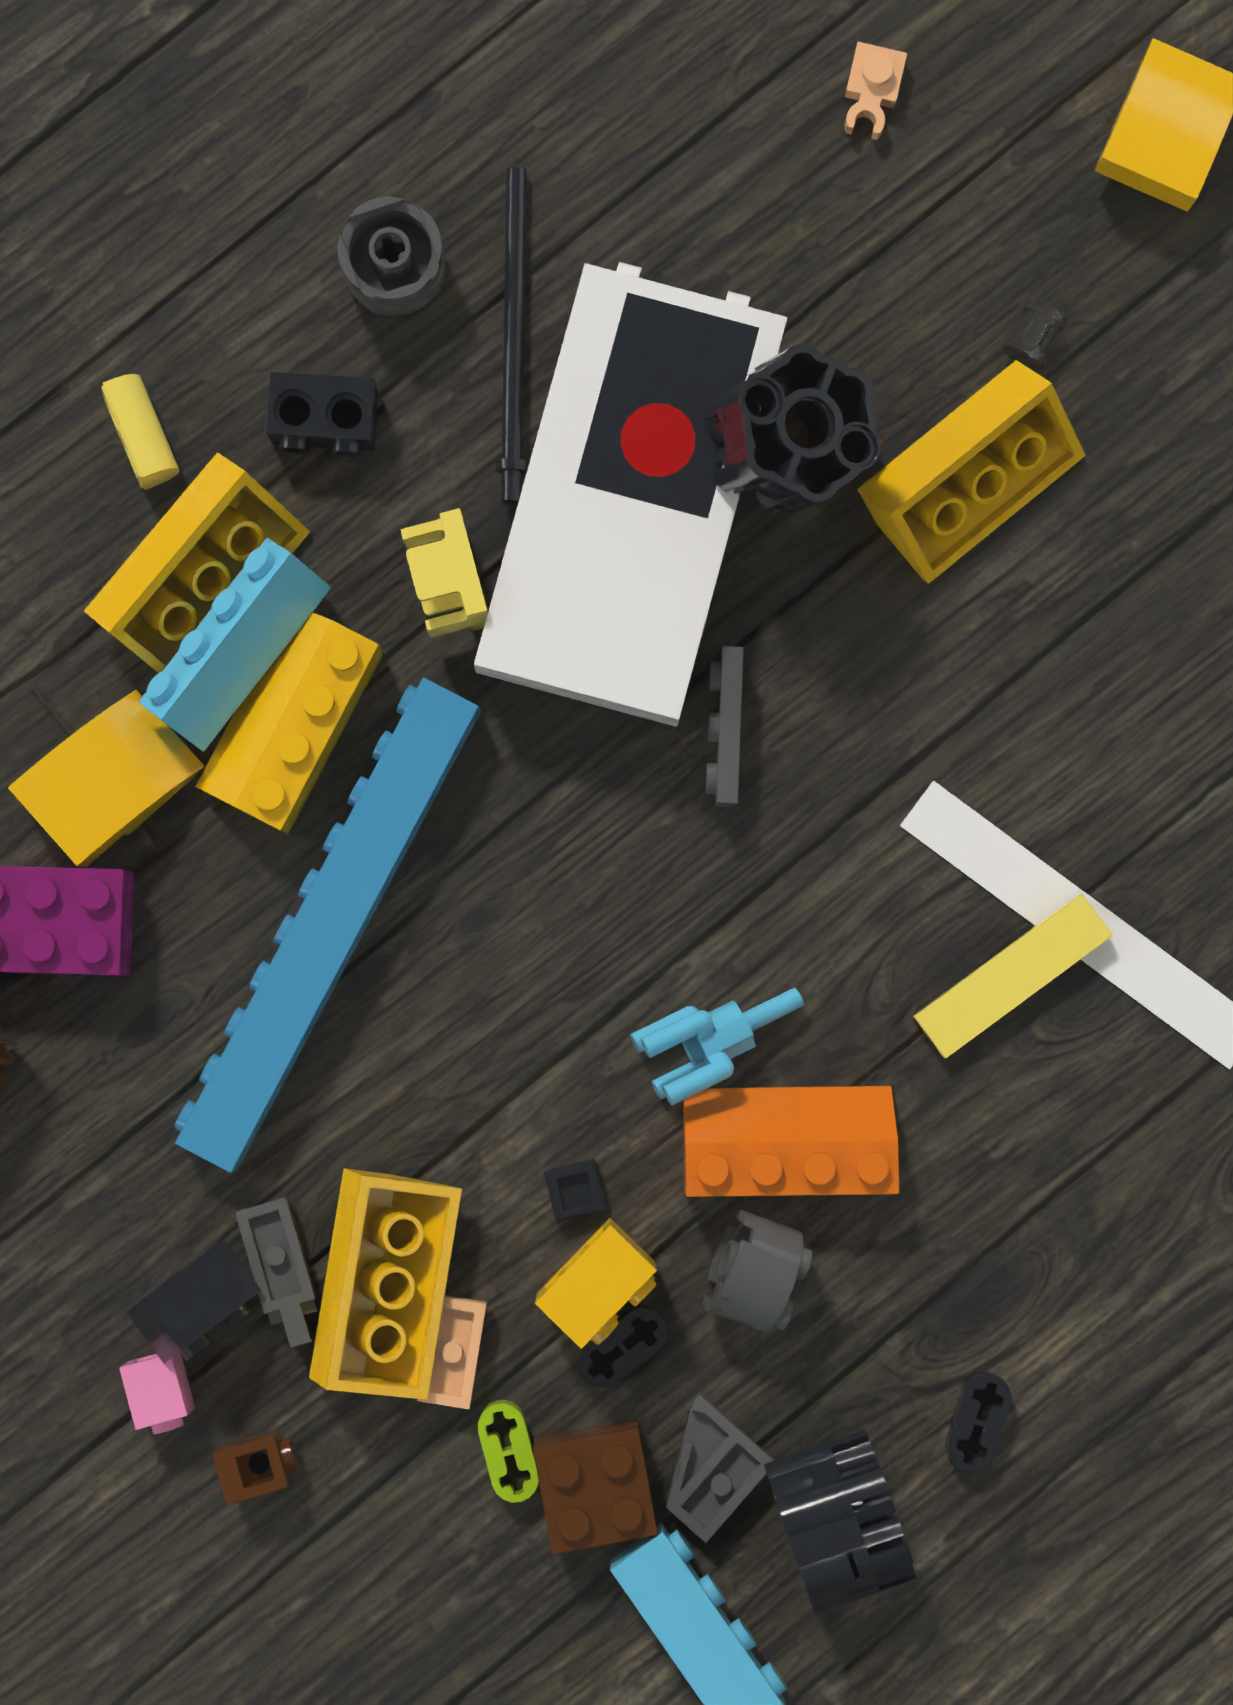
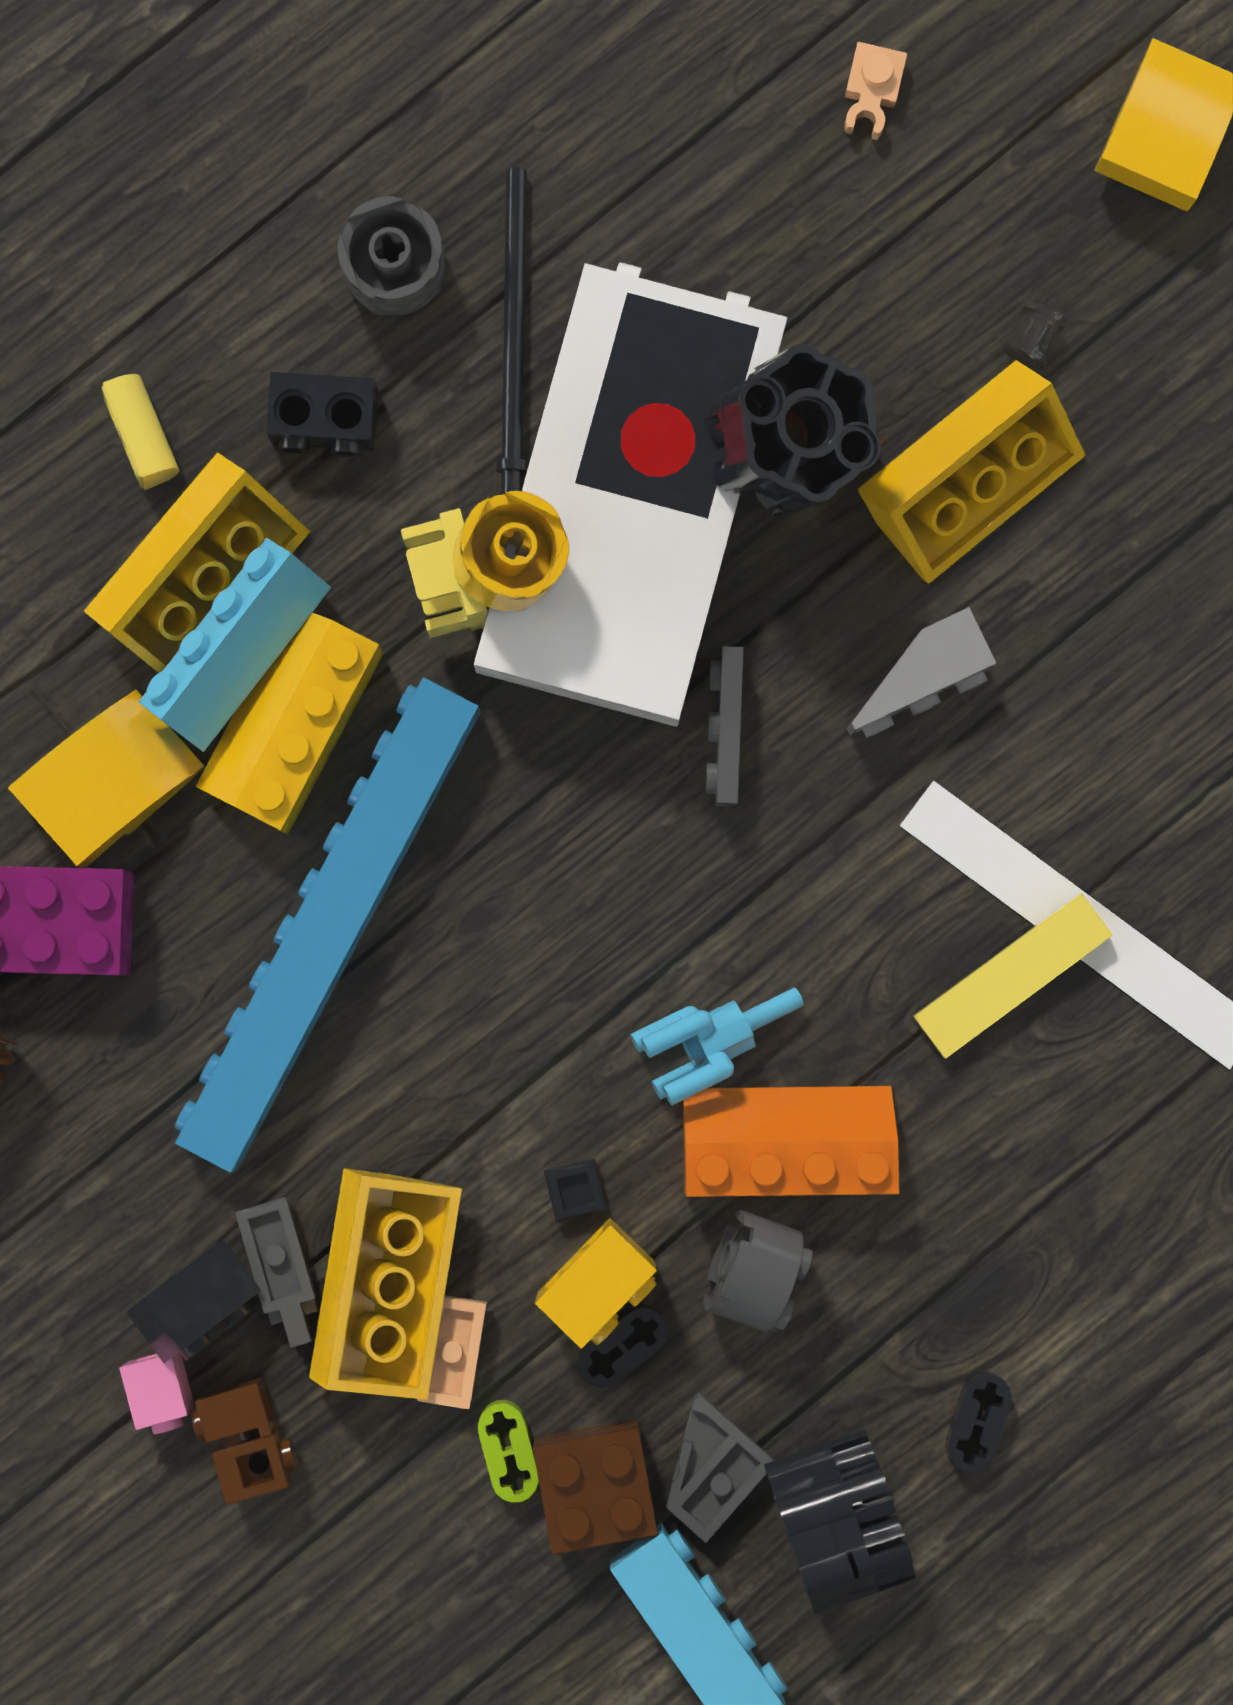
none -> reddish brown brick [191,1376,277,1447]
none -> yellow brick [453,491,570,611]
none -> light grey slope [847,607,996,738]

